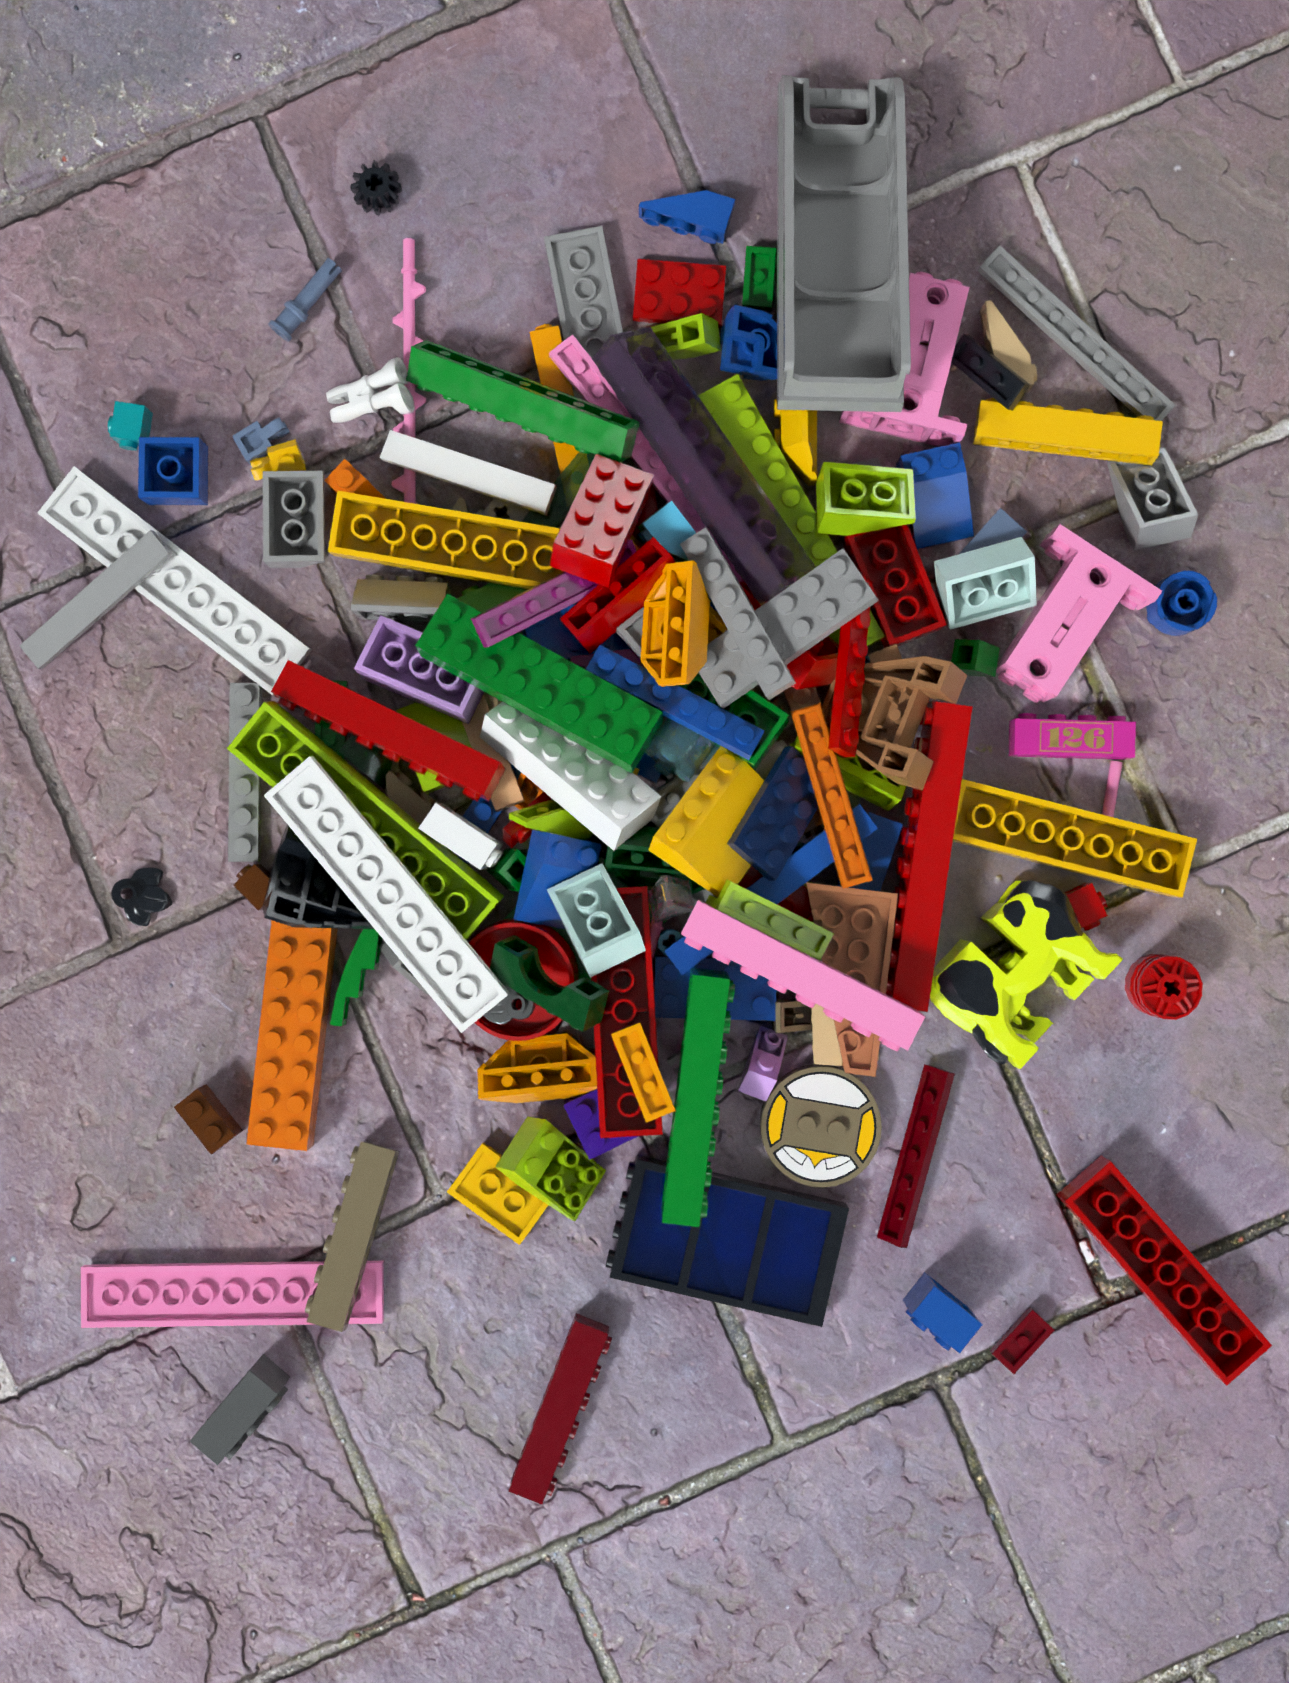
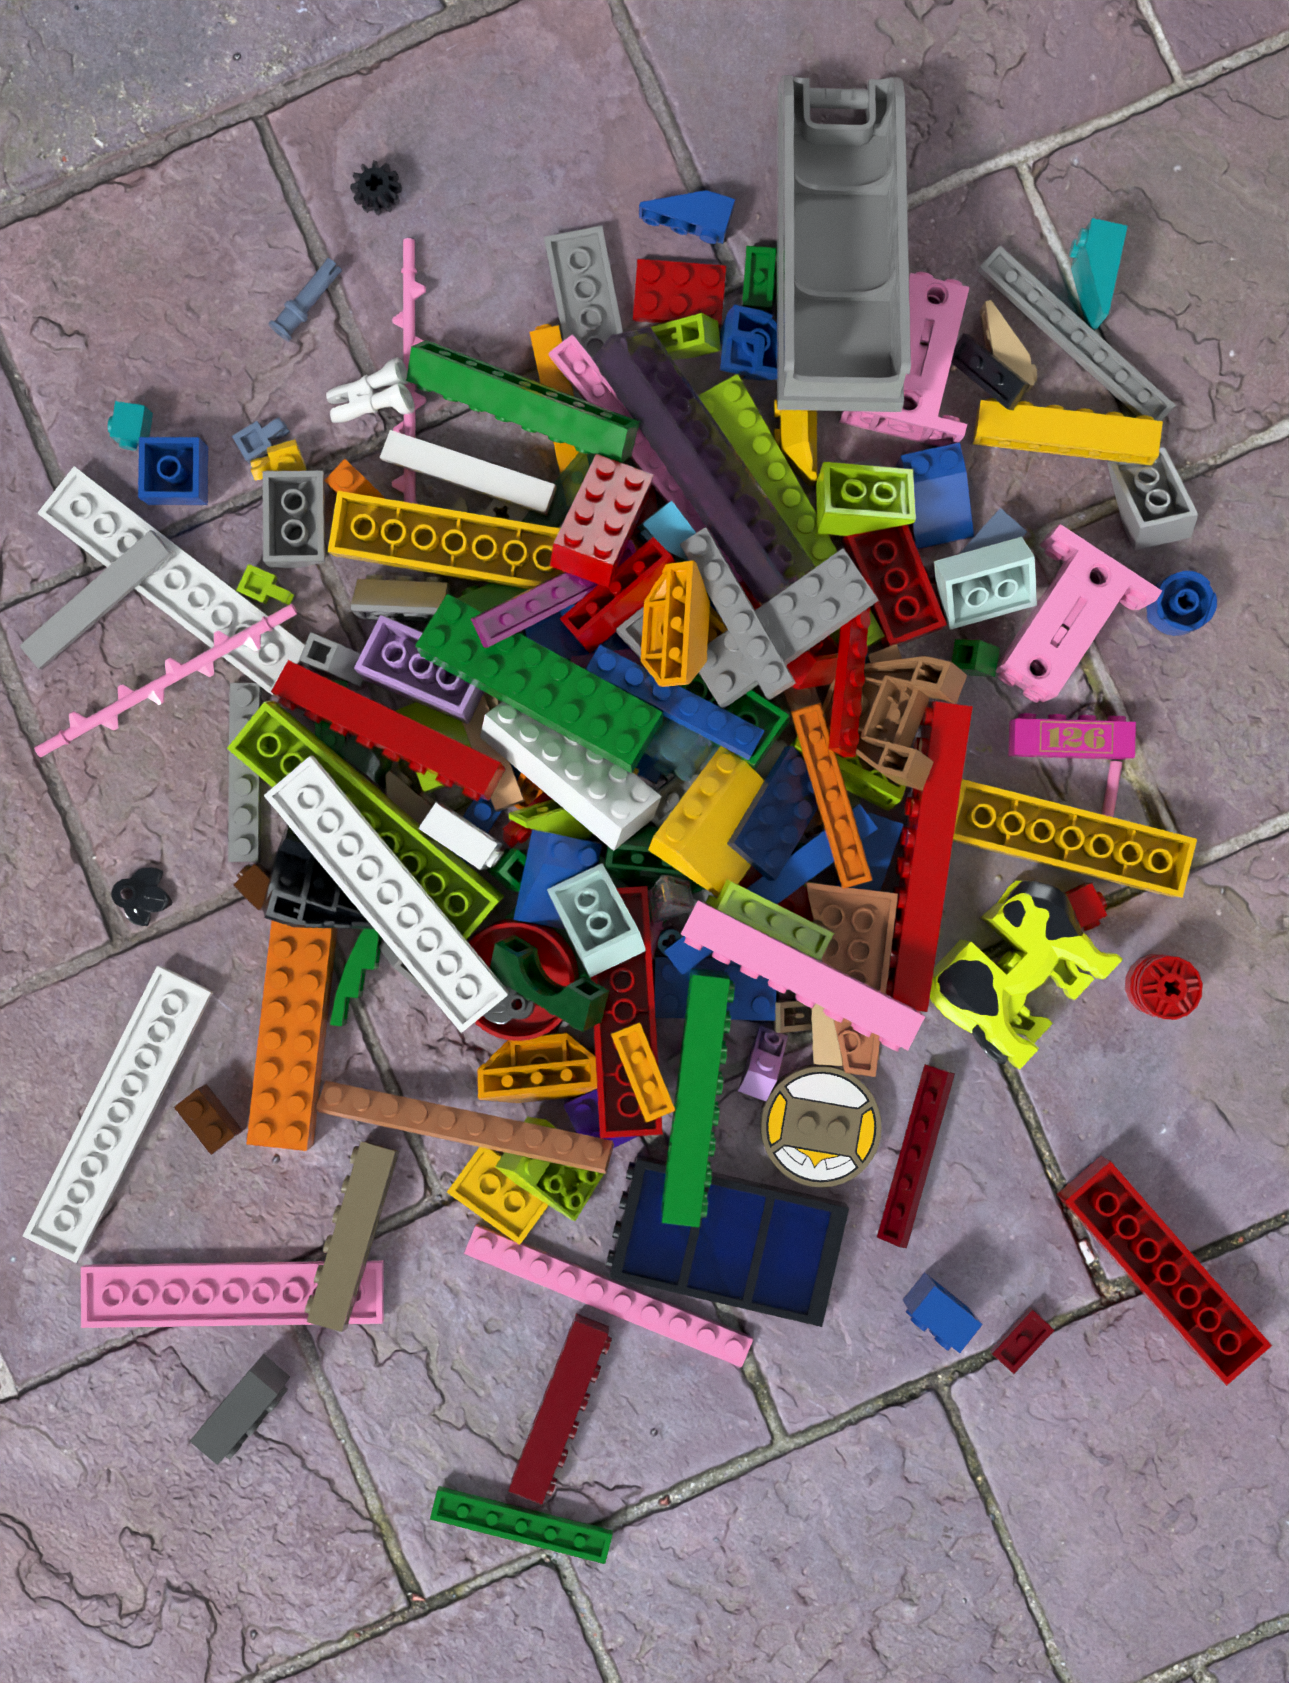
none -> white plate [23,965,213,1263]
none -> bright pink plant [34,604,298,757]
none -> lime plate [236,564,295,605]
none -> light grey slope [299,632,363,687]
none -> nougat plate [316,1081,614,1174]
none -> green plate [430,1486,613,1564]
none -> bright pink plate [464,1224,753,1368]
none -> teal slope [1069,218,1128,331]

